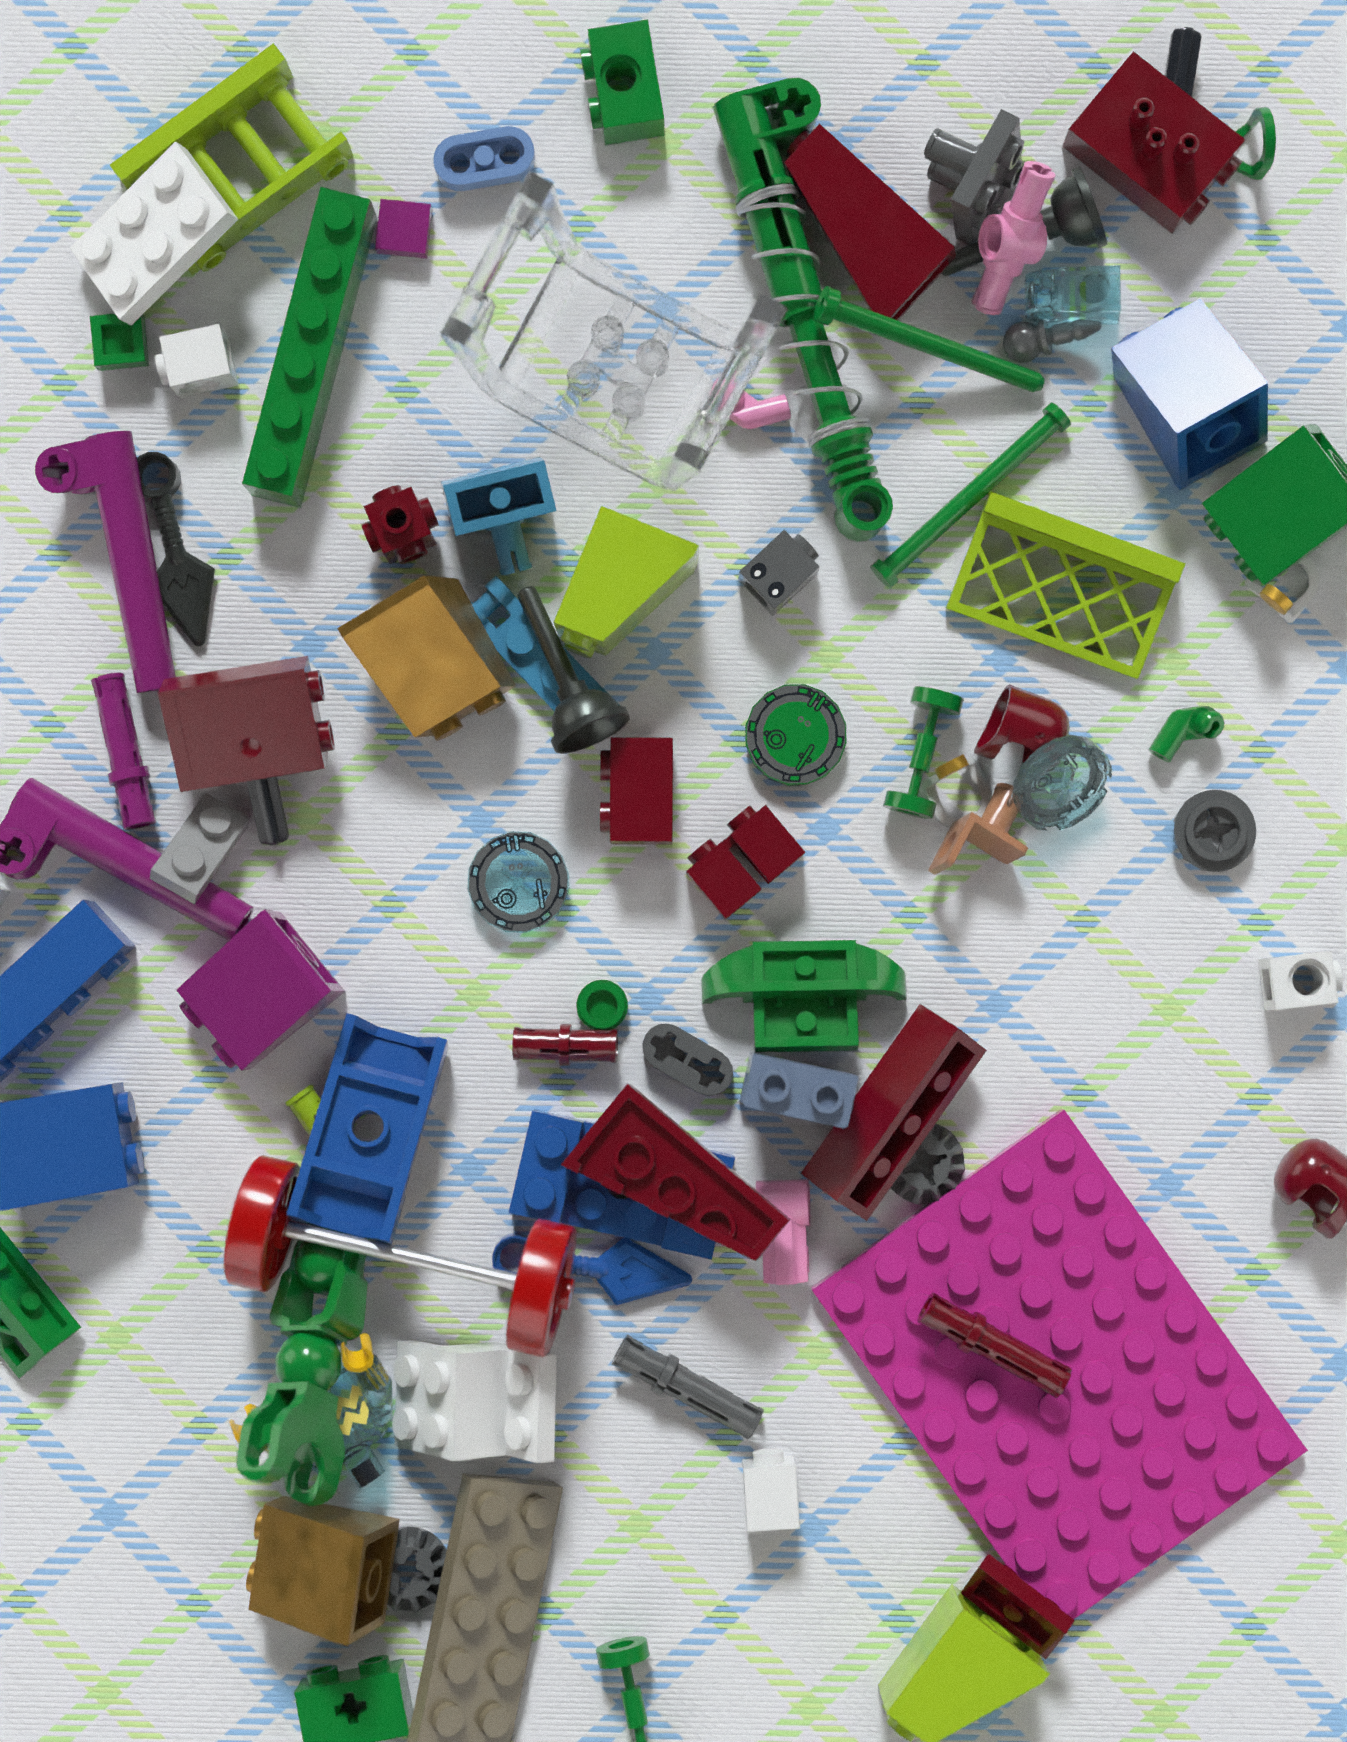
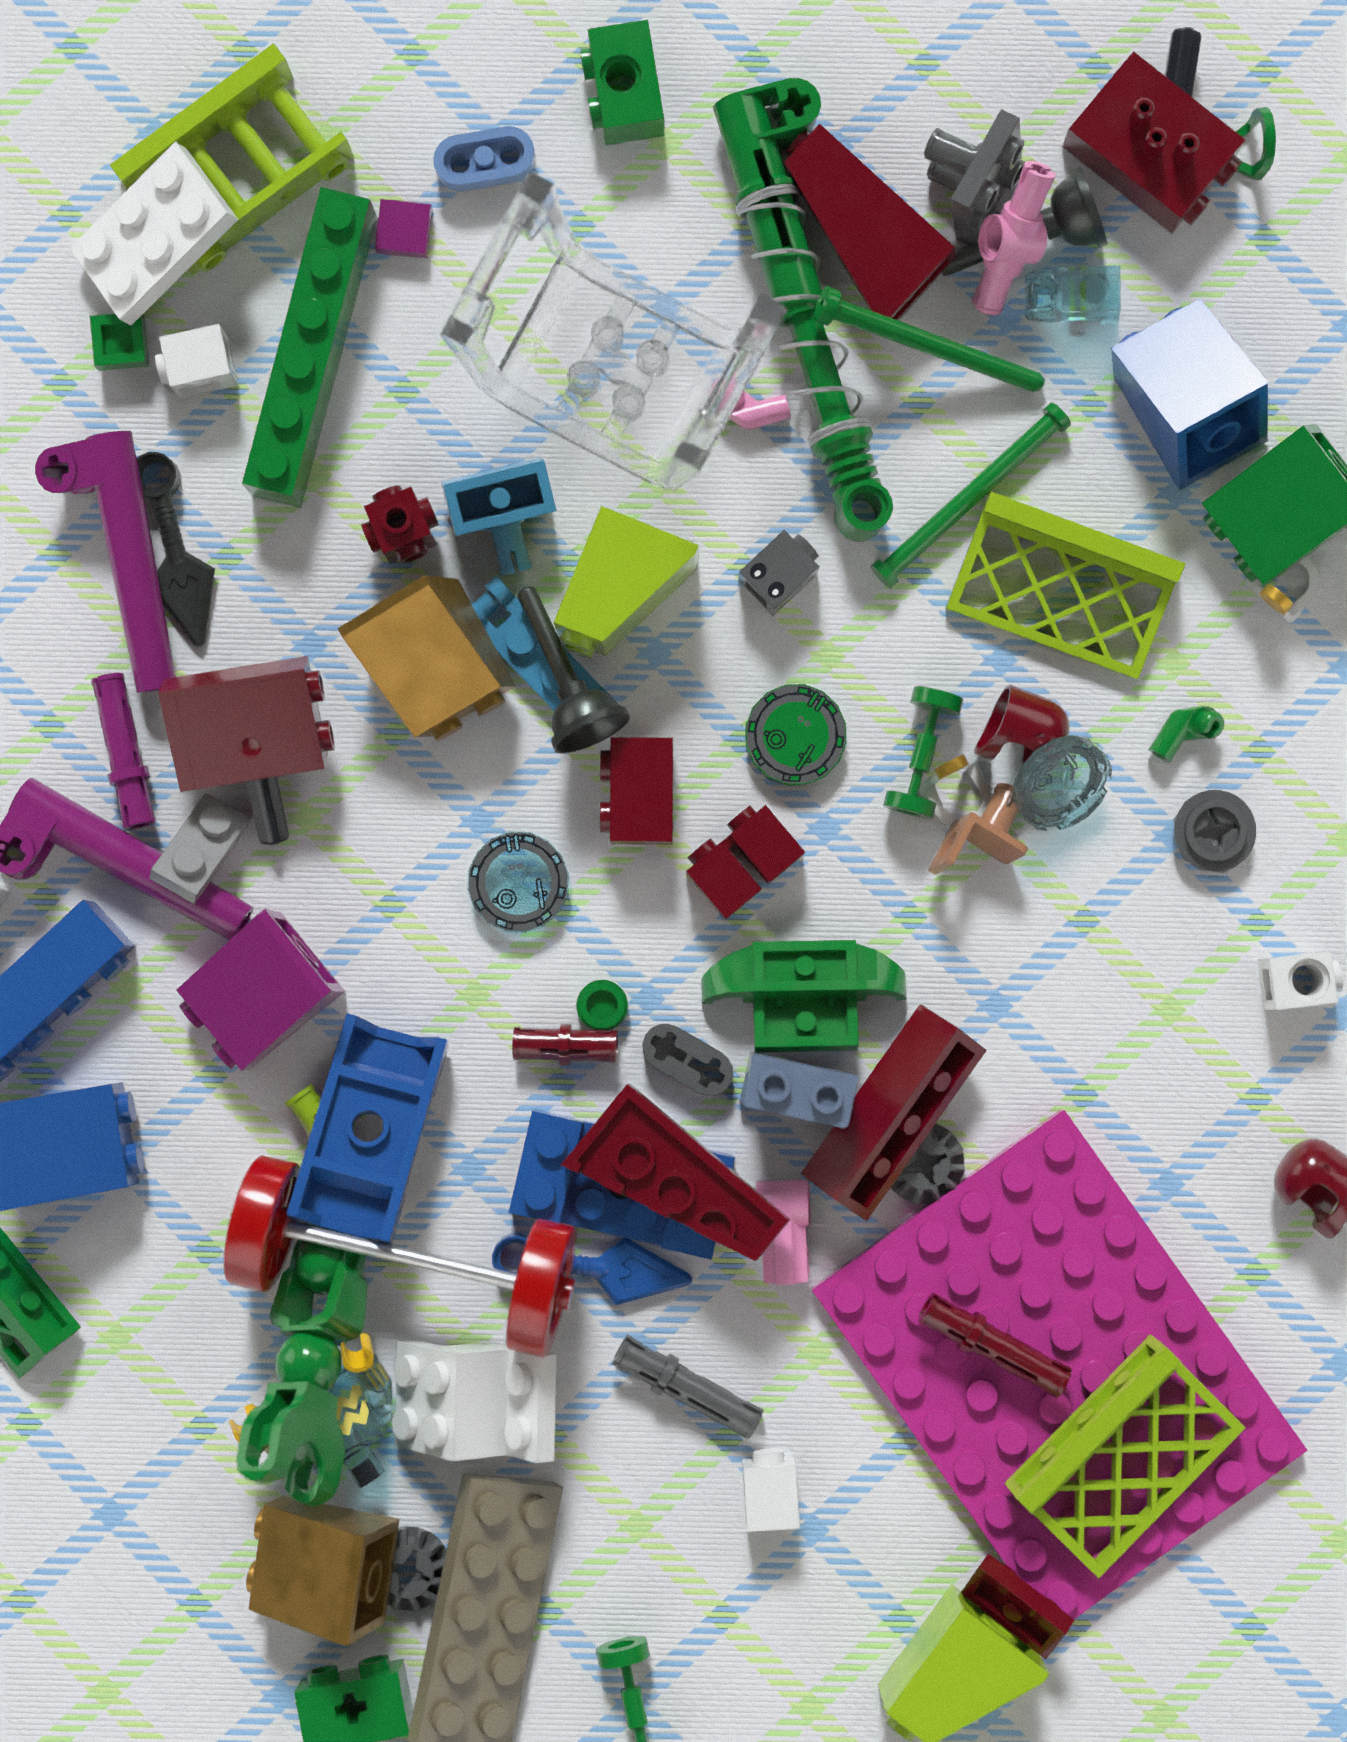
dark grey bar [1003,319,1102,363] -> none
none -> lime fence [1004,1334,1246,1578]

